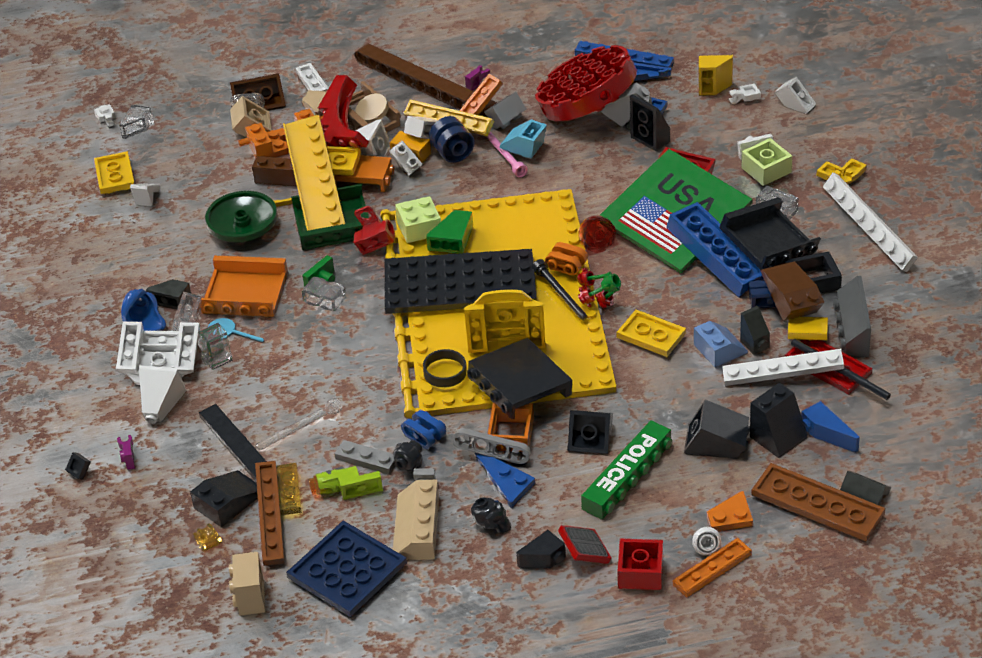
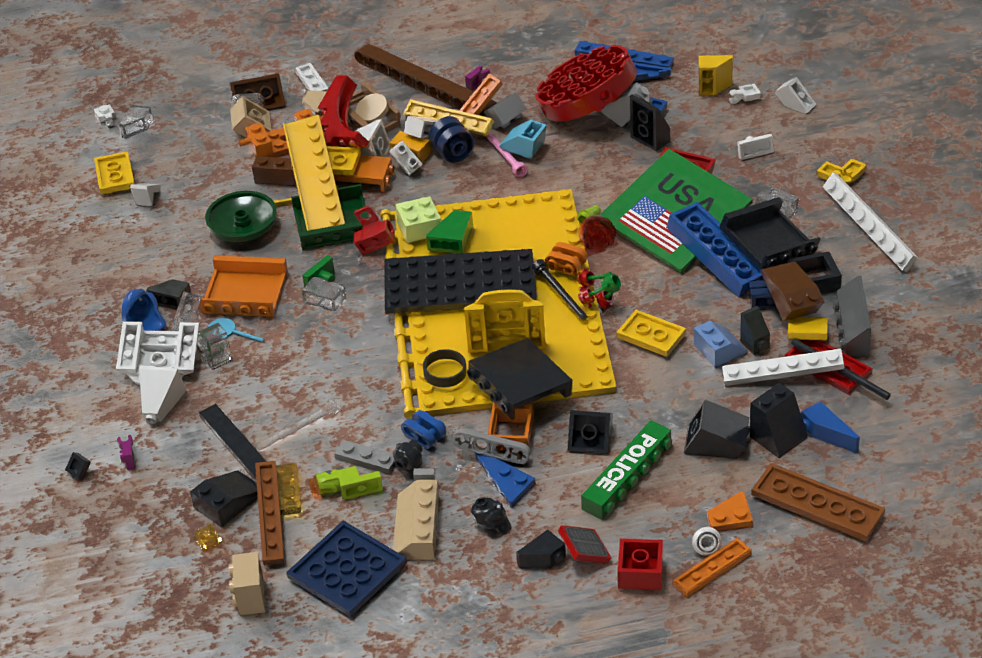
yellowish green brick [741,138,792,186] -> none
pearl dark grey panel [840,471,891,505] -> none
none -> lime cone [577,205,601,227]

